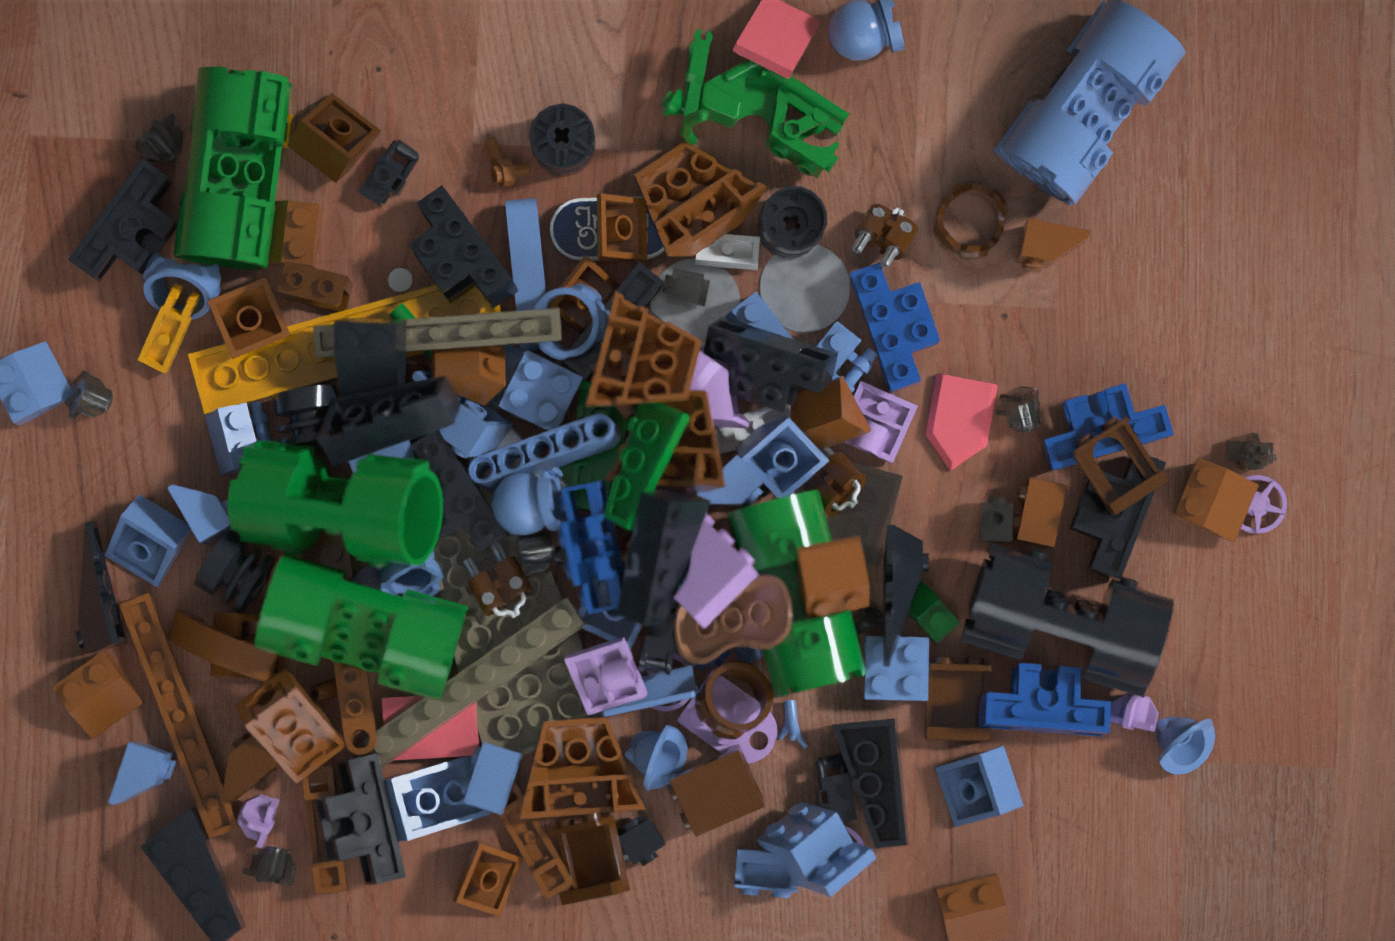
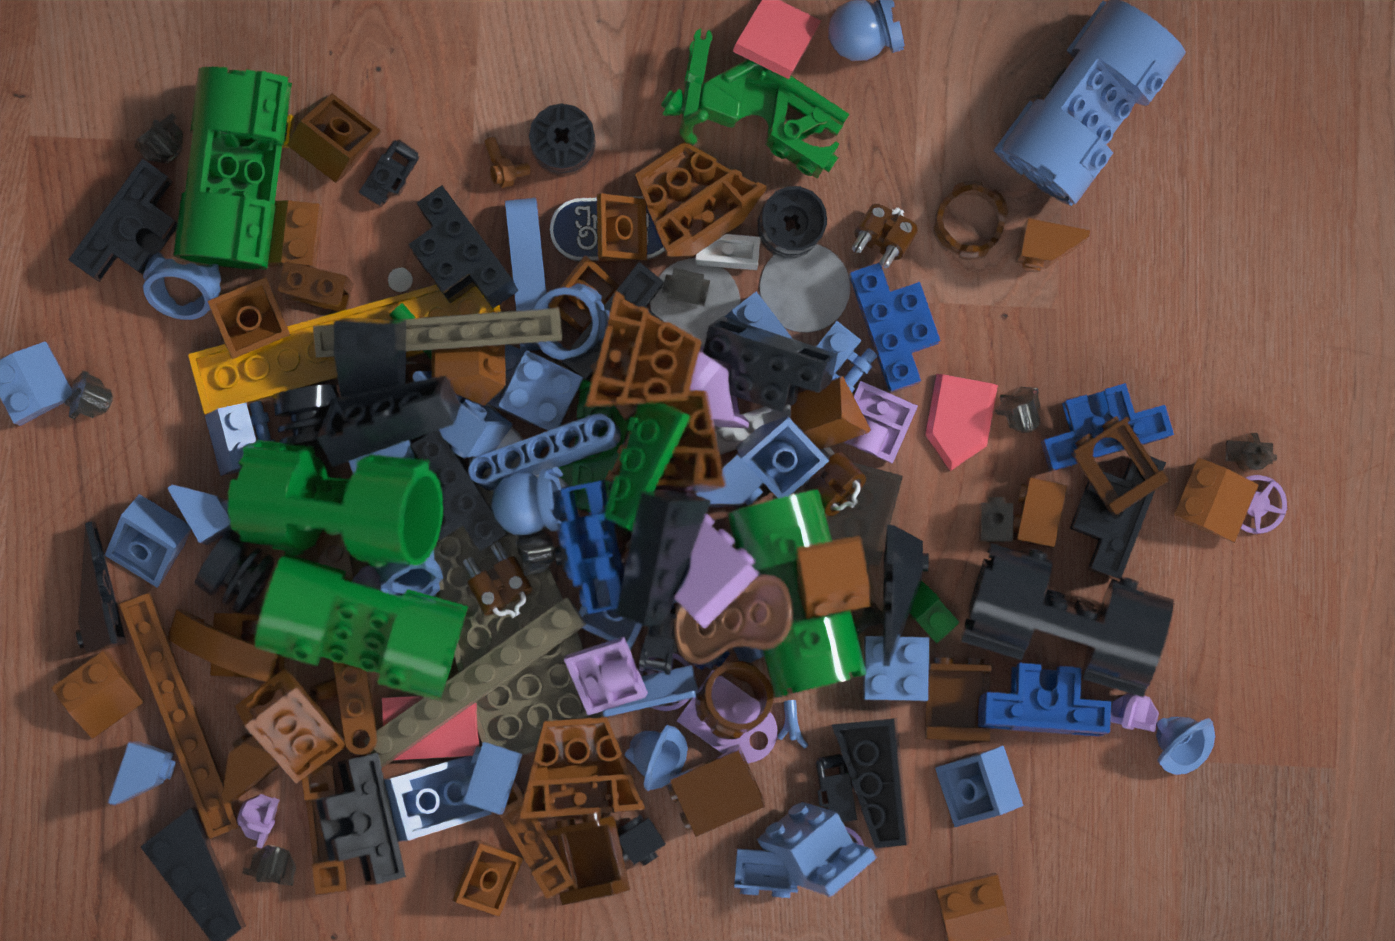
light orange hinge [138,283,200,374] -> none

